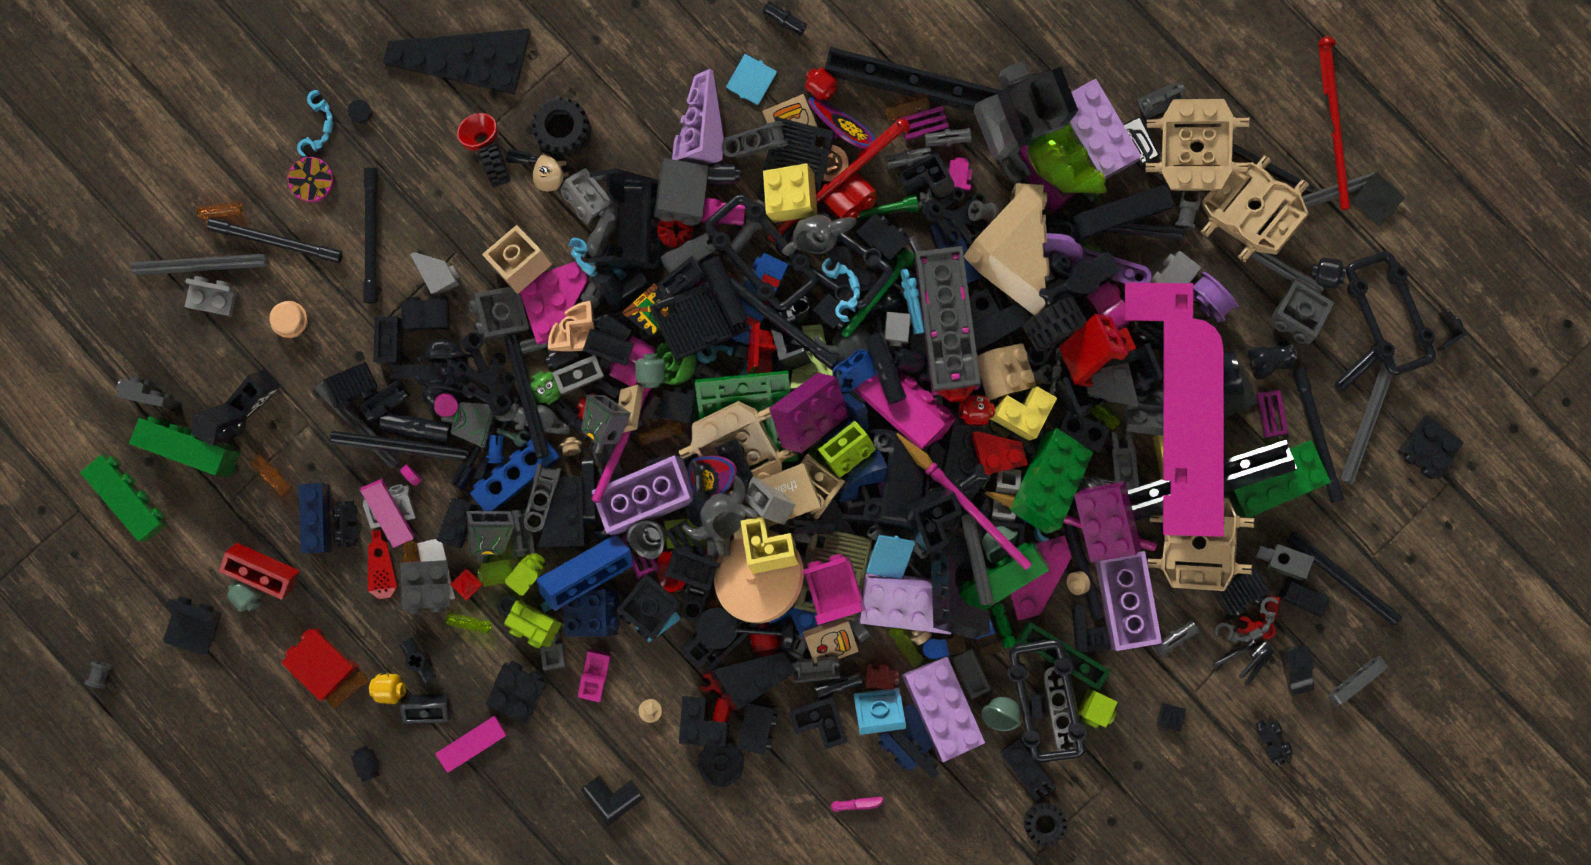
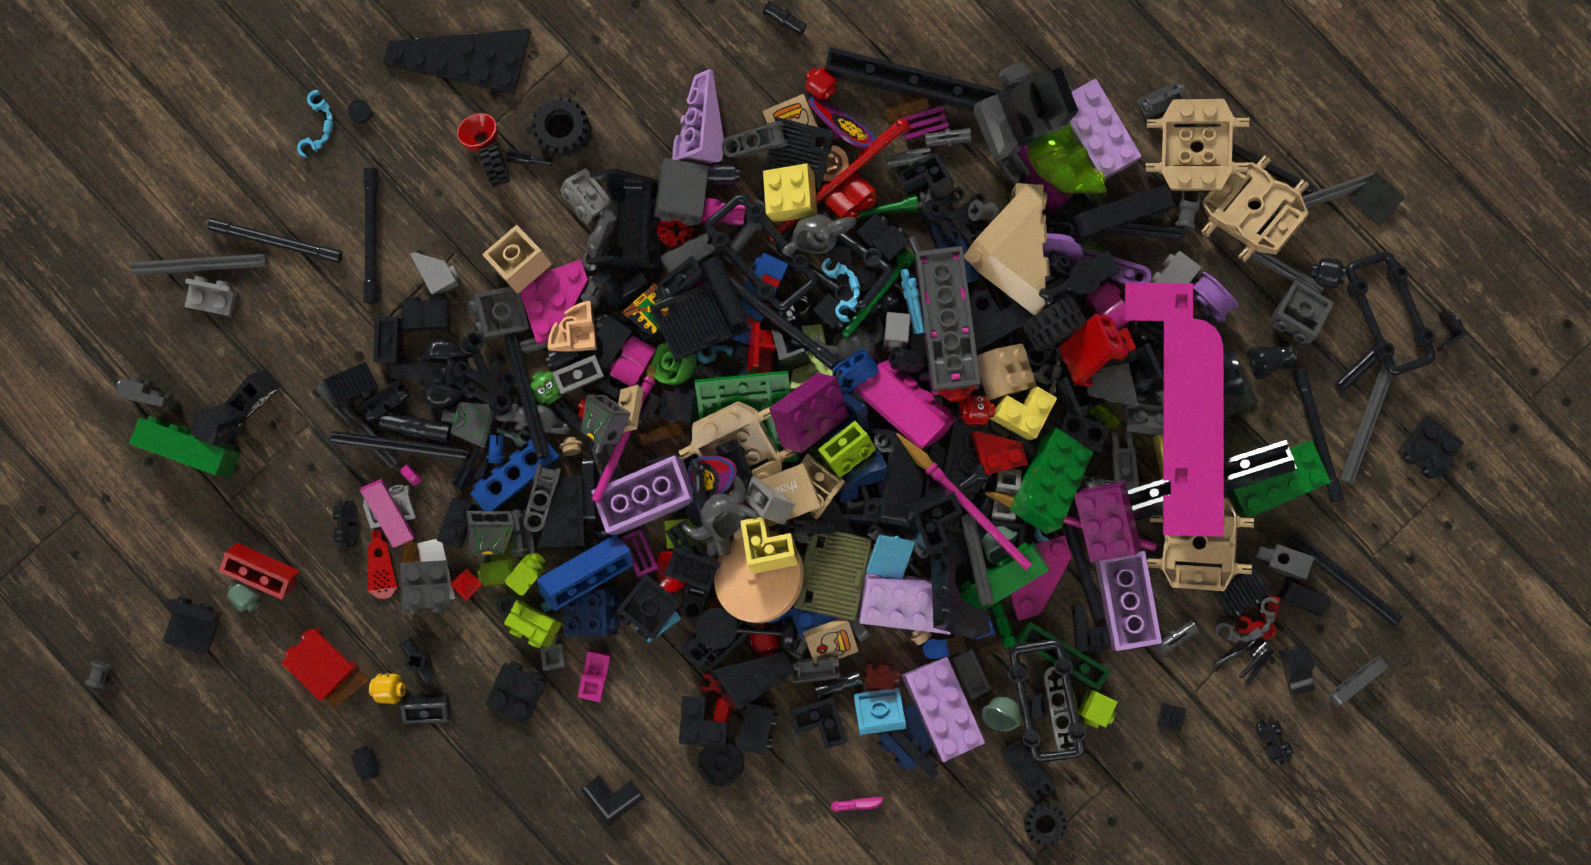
green brick [80,454,168,542] -> none
clear orange axle [196,201,243,219] -> none
clear orange pin [250,455,293,497] -> none
light nougat piece [269,301,308,338] -> none
tile [288,157,334,203] -> none
dark blue brick [299,483,331,553] -> none
dark pink tile [434,393,458,417] -> none
dark pink tile [435,715,507,773] -> none
clear neon green axle [446,613,491,634] -> none
tan piece [533,153,569,192] -> none
medium azure piece [568,238,627,281] -> none
black tile [583,328,634,366] -> none
dark grey helmet [627,520,667,559] -> none
sand green head [635,353,665,388] -> none
tan tile [639,699,662,723] -> none
medium azure piece [726,54,777,106] -> none
dark pink panel [804,553,866,625] -> none
black axle [865,332,907,405] -> none
clear neon green axle [888,627,923,667] -> none
dark pink brick [948,158,972,194] -> none
tan tile [1067,571,1090,595] -> none
tile [1123,116,1161,167] -> none
magenta tile [1256,390,1288,439] -> none
red bar [1318,36,1350,210] -> none

